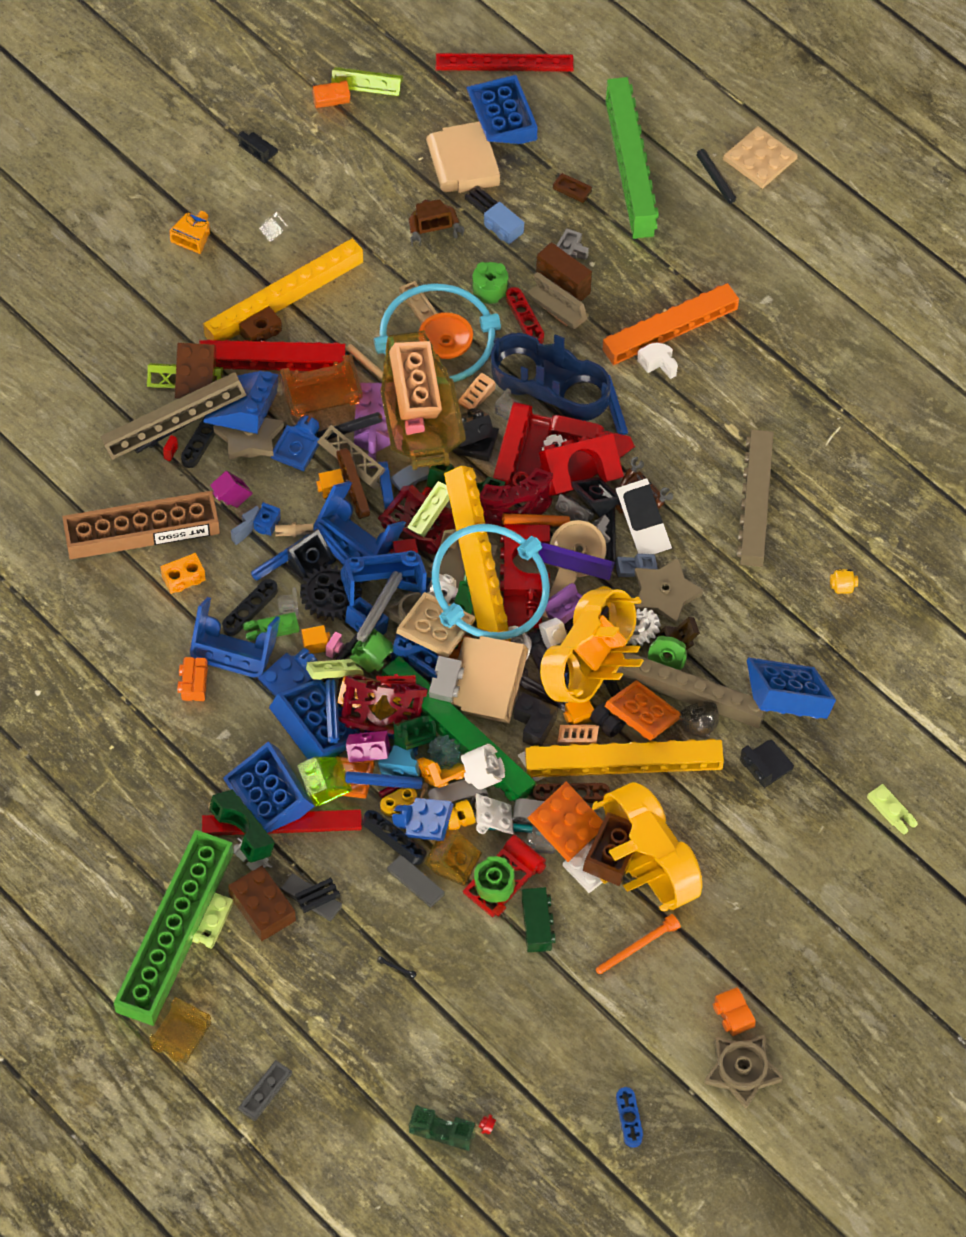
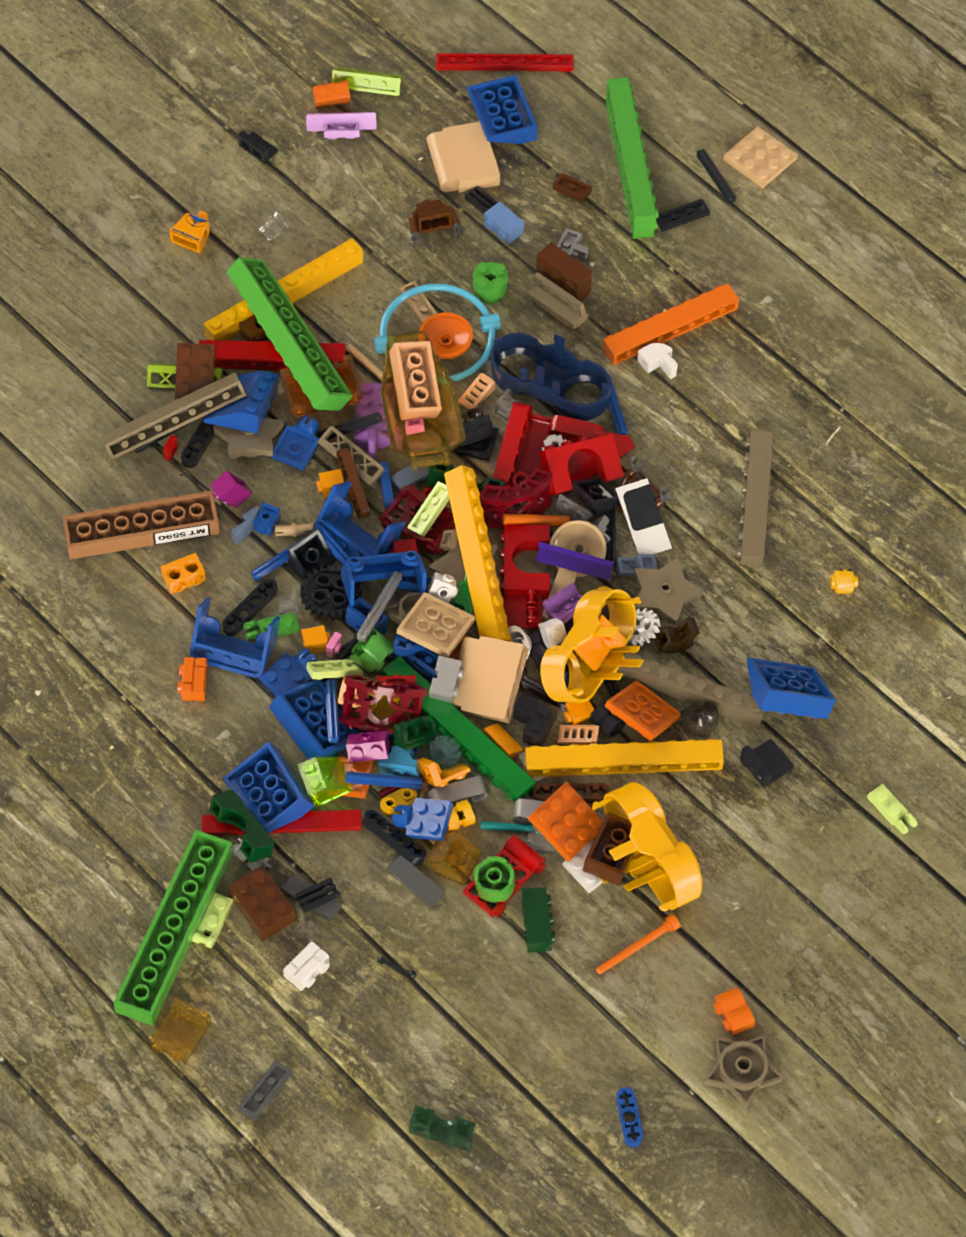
medium azure piece [432,524,550,640] -> none
white brick [461,744,505,790] -> none
white hinge [475,793,513,835] -> none
red plate [478,1114,496,1135] -> none
red beam [506,287,544,344] -> none
bright green plate [648,636,687,670] -> none
none -> bright green brick [227,257,353,411]
none -> white brick [283,942,330,991]
none -> lavender bracket [306,112,376,140]
none -> light orange slope [483,723,524,759]
none -> black tile [656,199,710,232]

